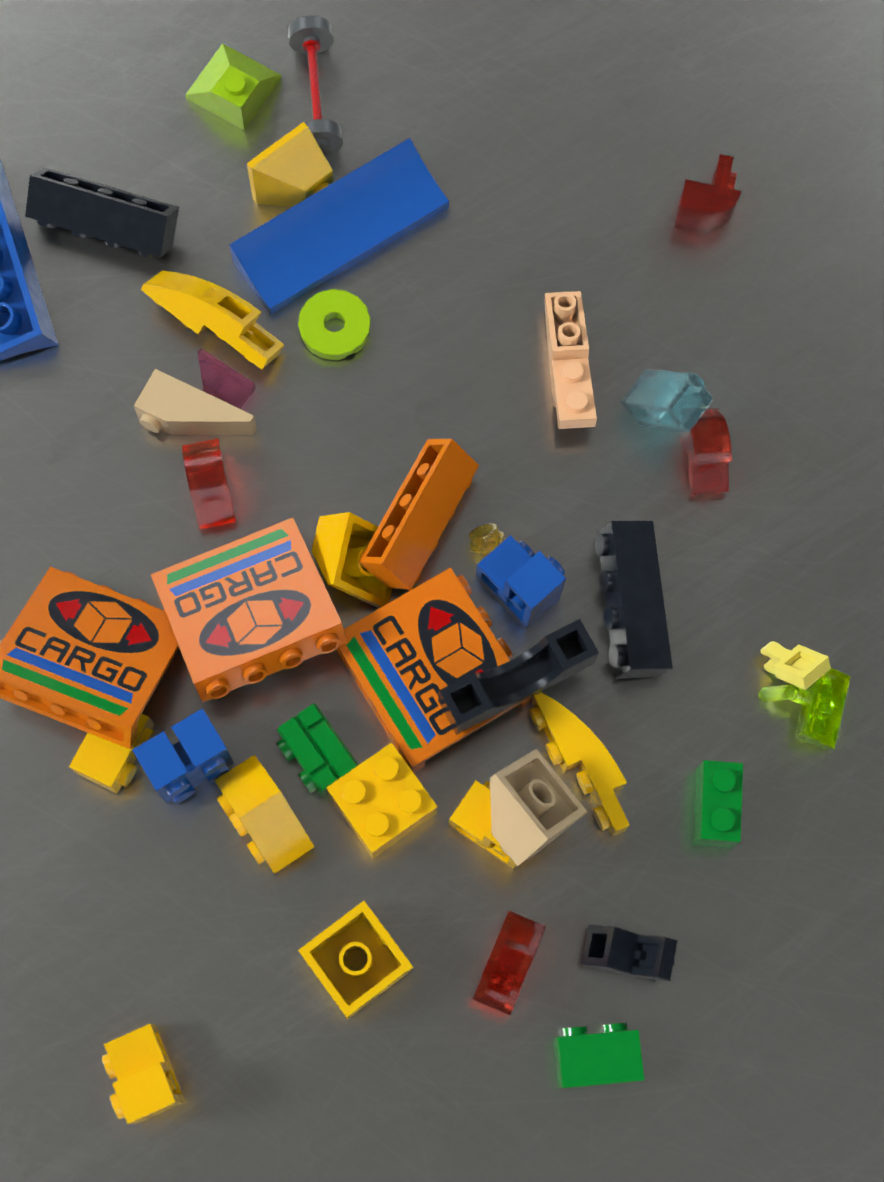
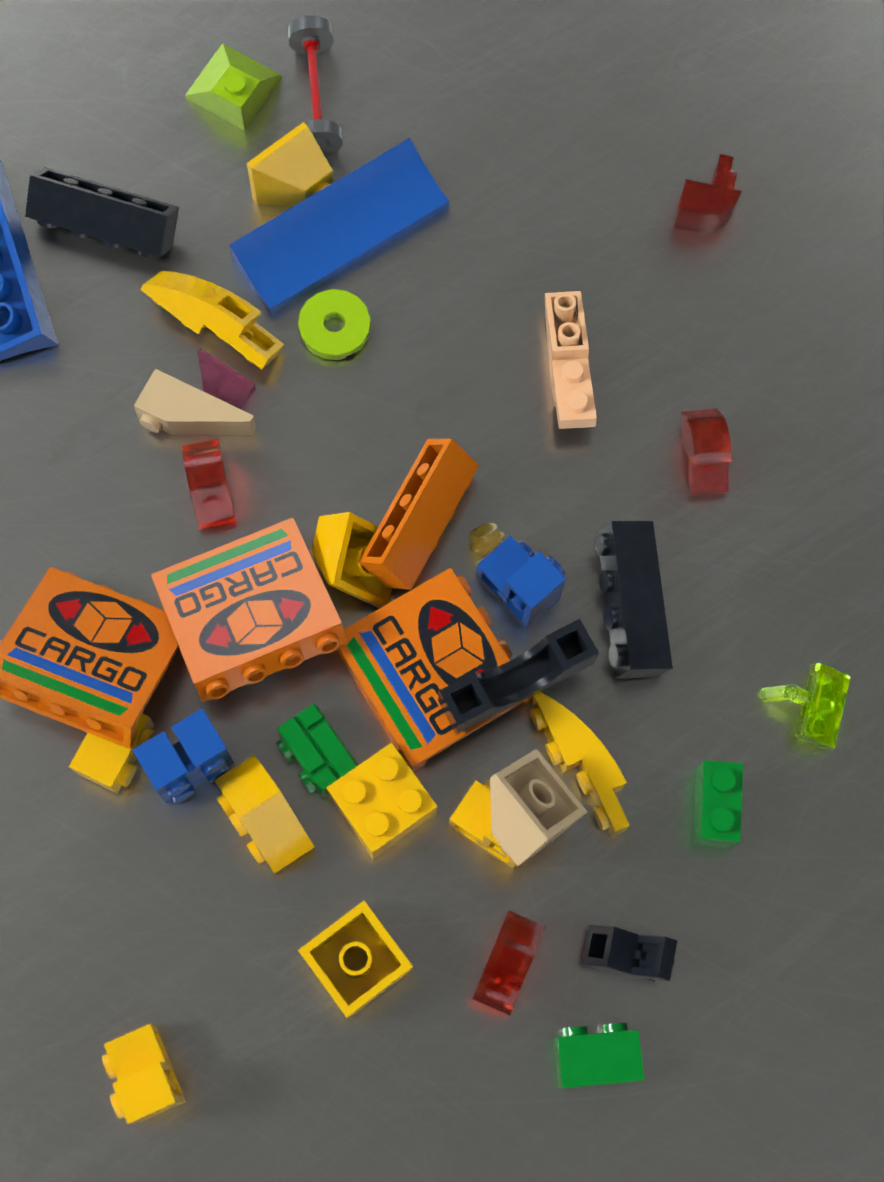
clear light blue brick [621,369,713,433] -> none
light yellow plate [760,641,831,690] -> none

